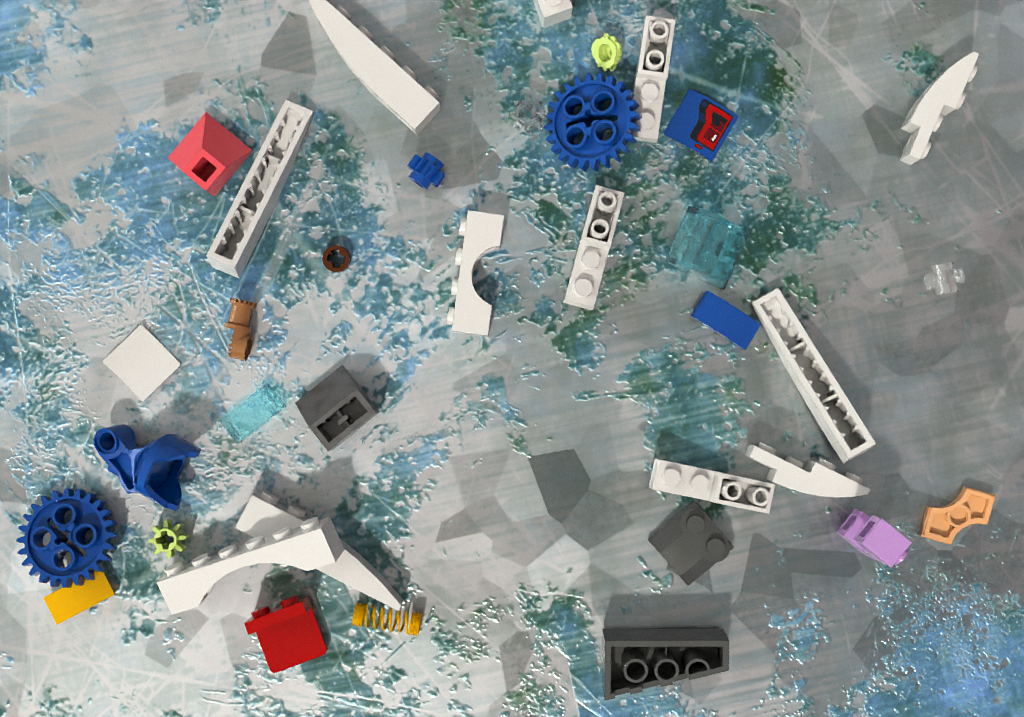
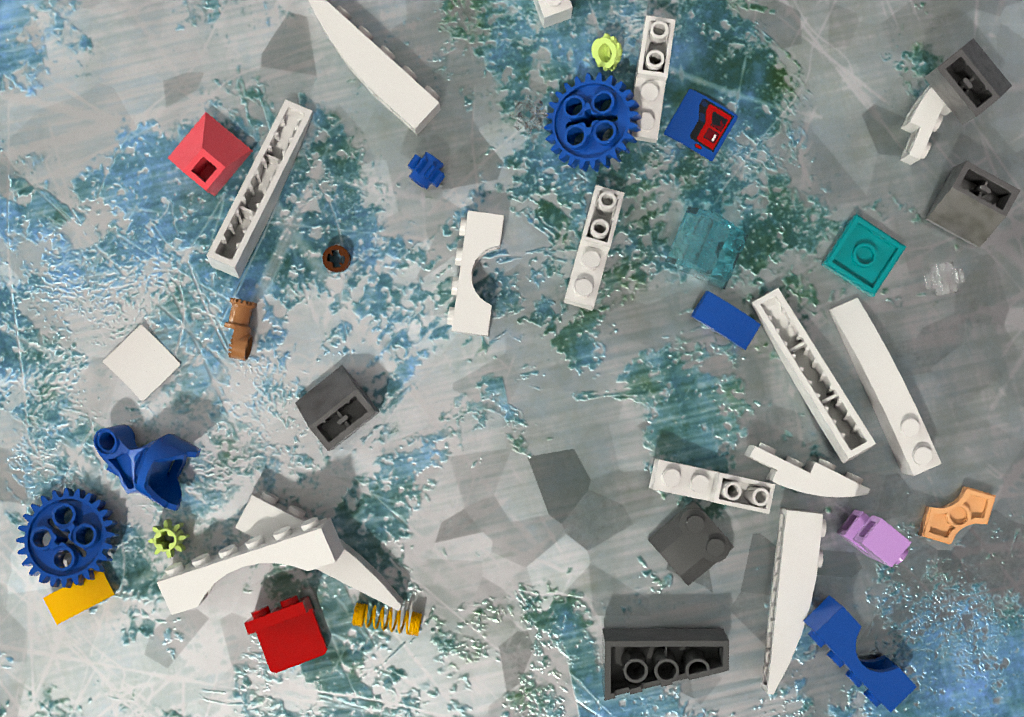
clear light blue tile [219,383,287,444] -> none
none -> white slope [761,507,826,695]
none -> blue arch [803,595,917,713]
none -> teal tile [821,214,906,297]
none -> white slope [829,298,942,476]
none -> flat silver slope [924,38,1012,125]
none -> flat silver slope [925,161,1020,248]

